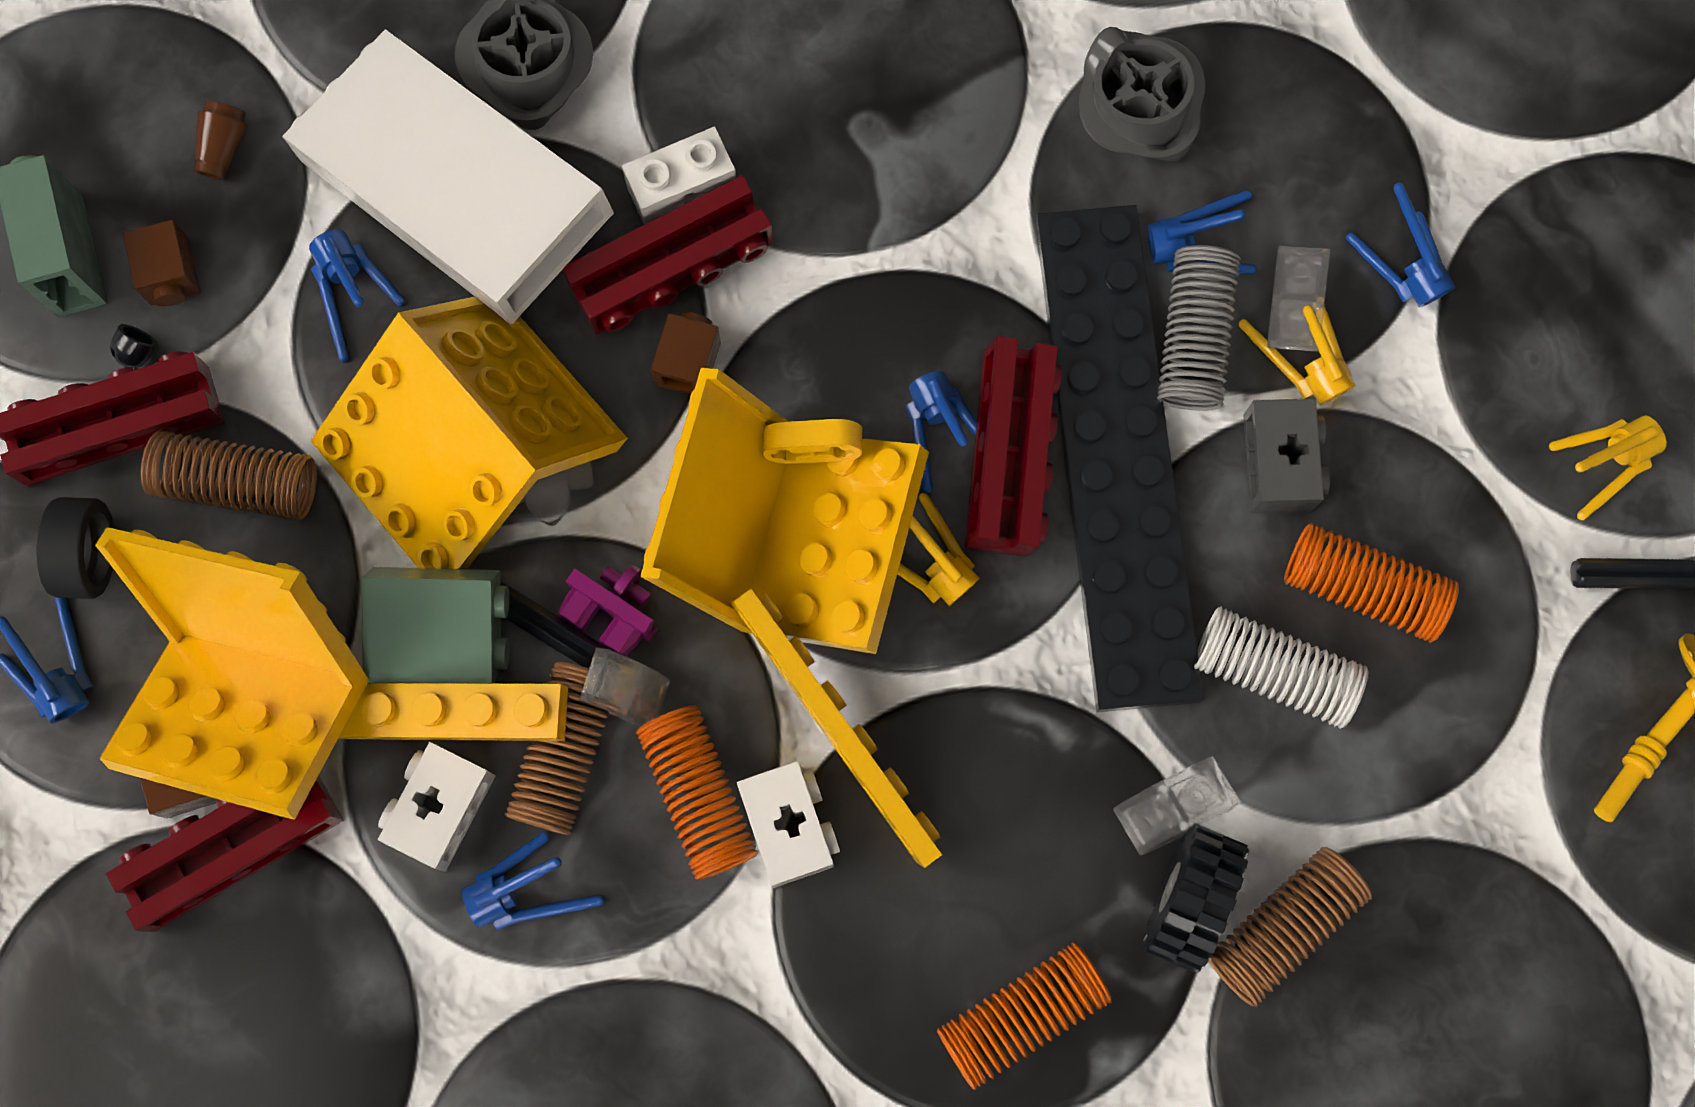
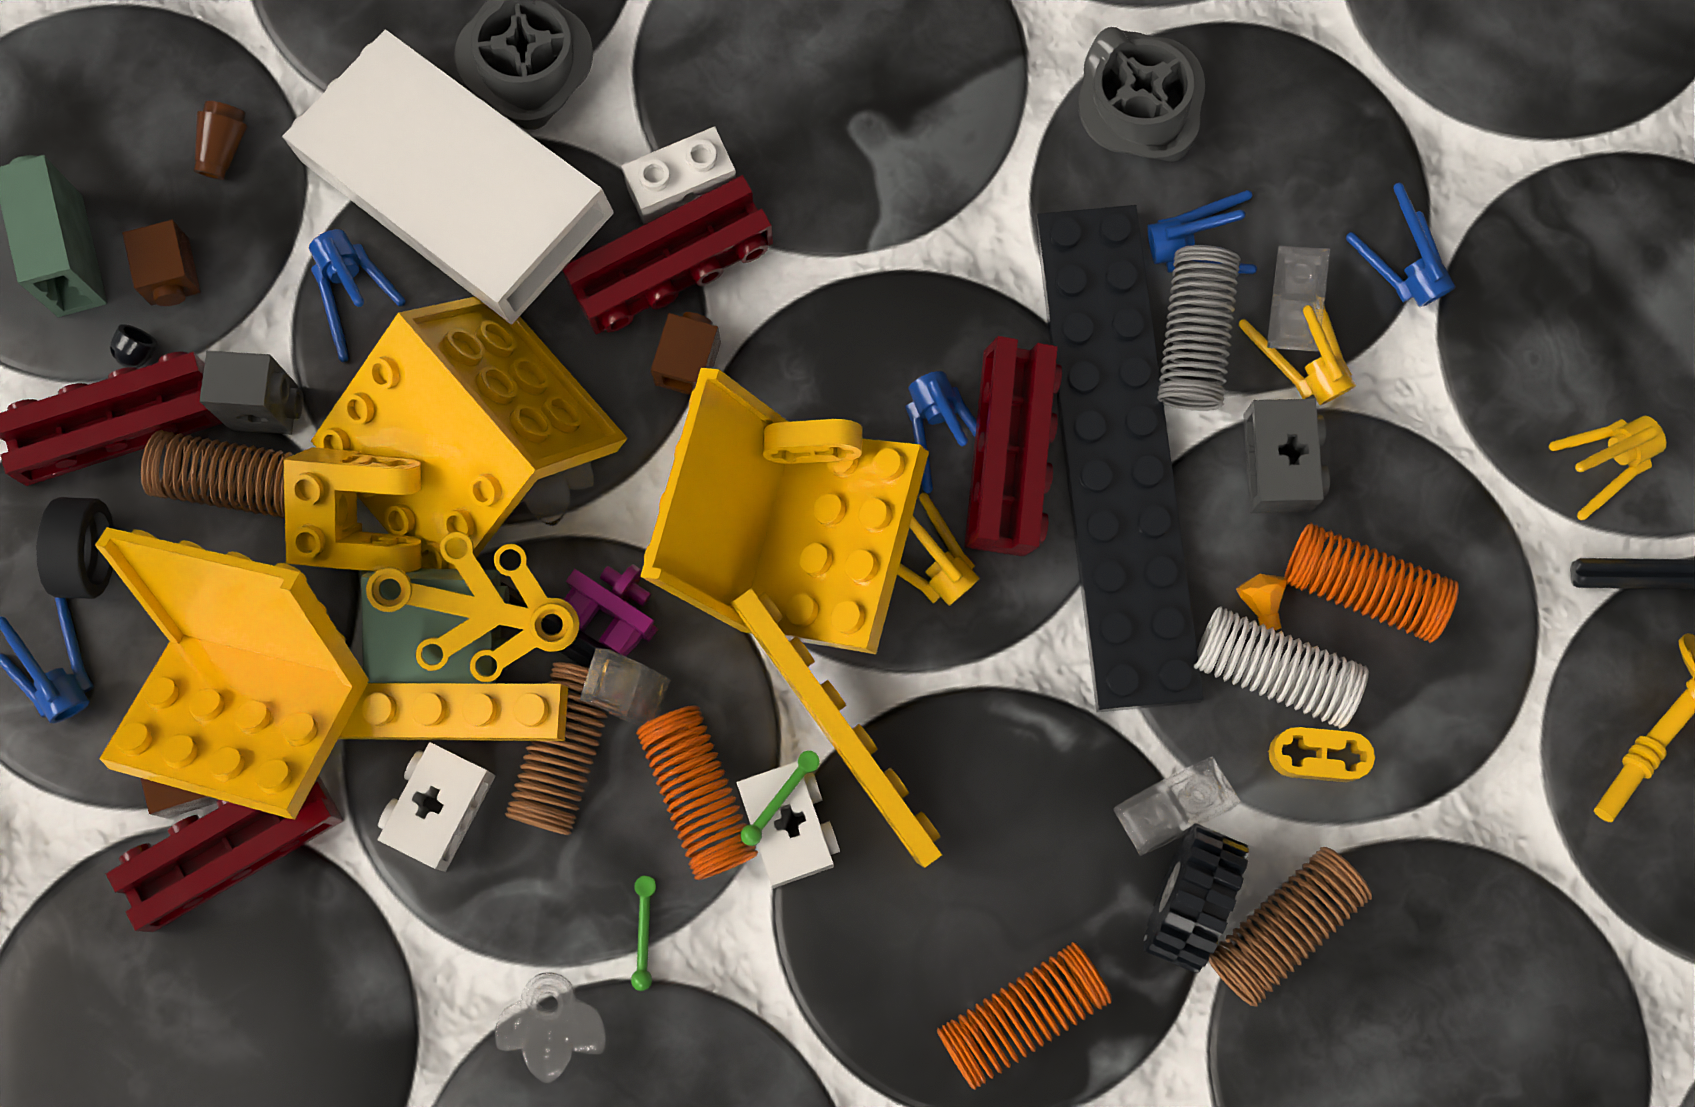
blue plant [461,832,605,931] -> none
none -> dark grey brick [199,350,303,435]
none -> yellow brick [283,447,422,573]
none -> yellow plant [366,531,579,682]
none -> clear plate [495,972,605,1083]
none -> bright green hinge [631,876,657,991]
none -> bright green hinge [740,751,820,846]
none -> light orange rock [1236,574,1287,632]
none -> yellow beam [1268,727,1375,782]

